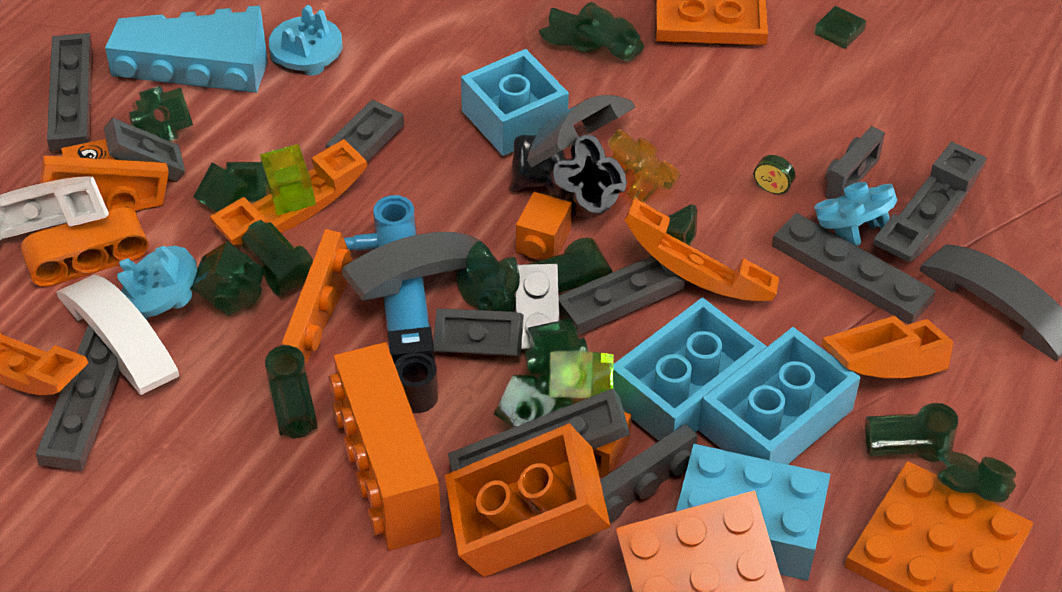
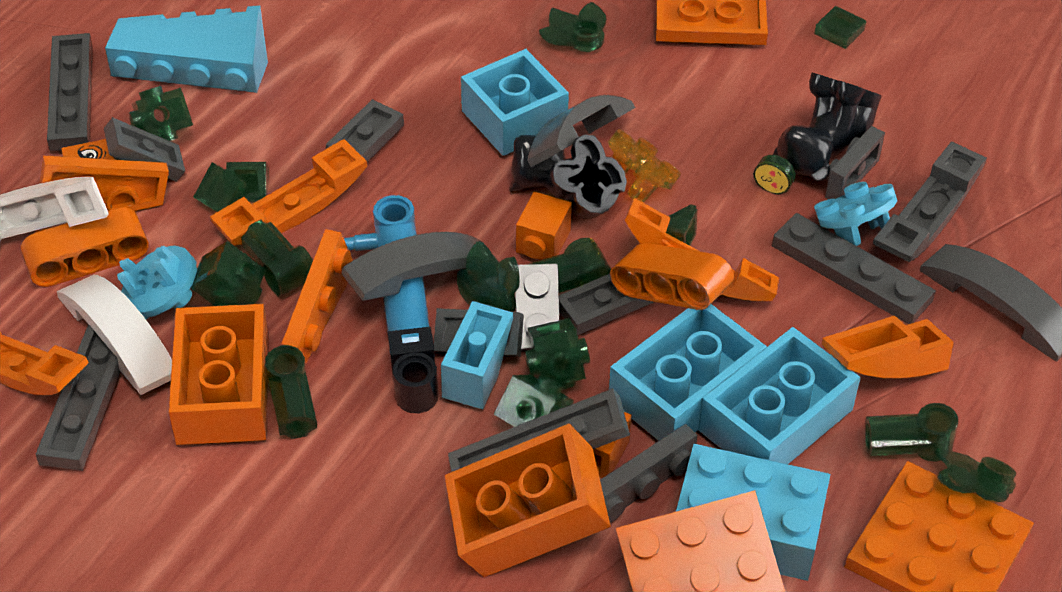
clear neon green brick [259,144,316,215] -> none
medium azure plate [269,5,343,76] -> none
orange brick [329,342,442,551] -> none
clear neon green brick [549,351,614,399] -> none
clear green plate [578,6,644,61] -> none
none -> orange brick [169,304,269,445]
none -> medium azure slope [441,301,513,410]
none -> orange beam [610,243,734,310]
none -> black animal [772,72,882,181]

